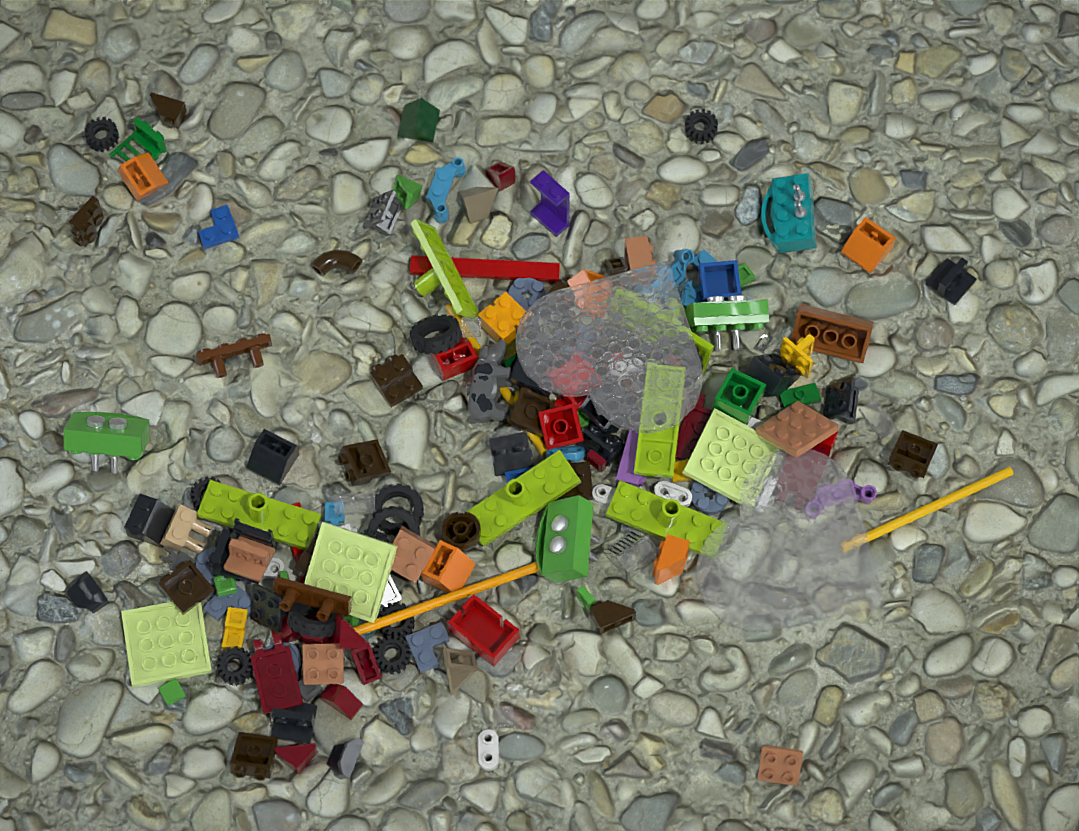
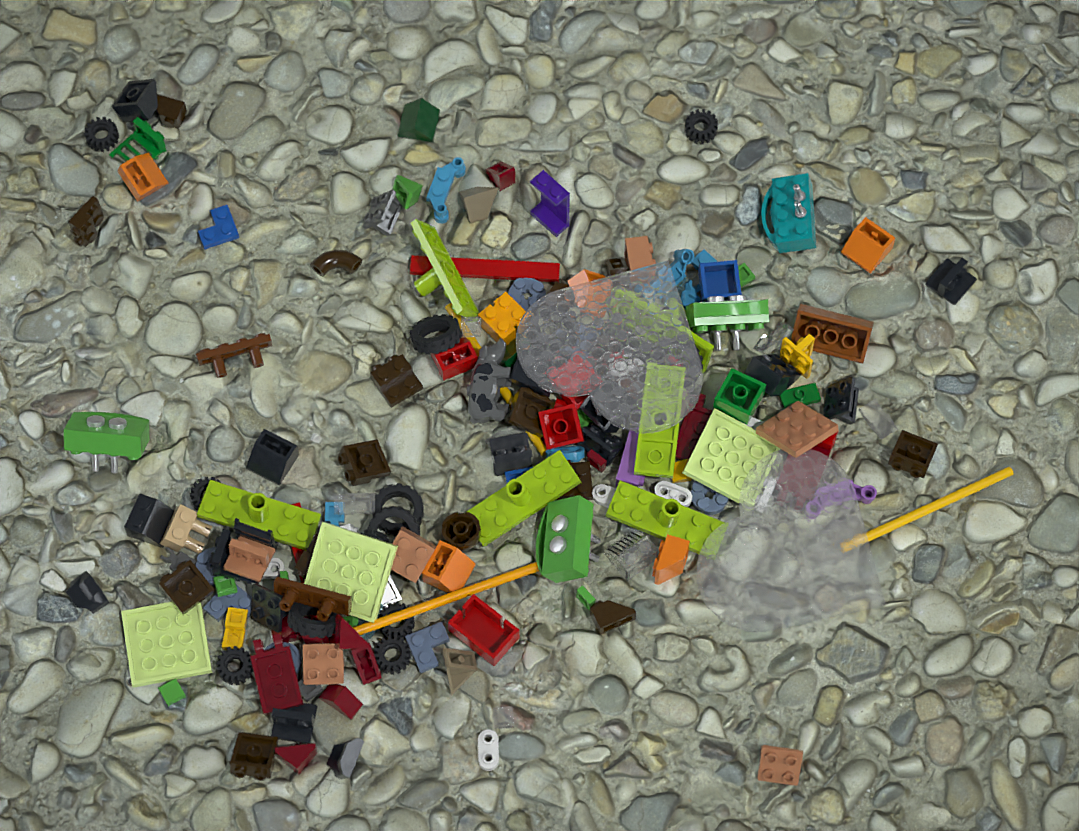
none -> black slope [112,79,158,122]

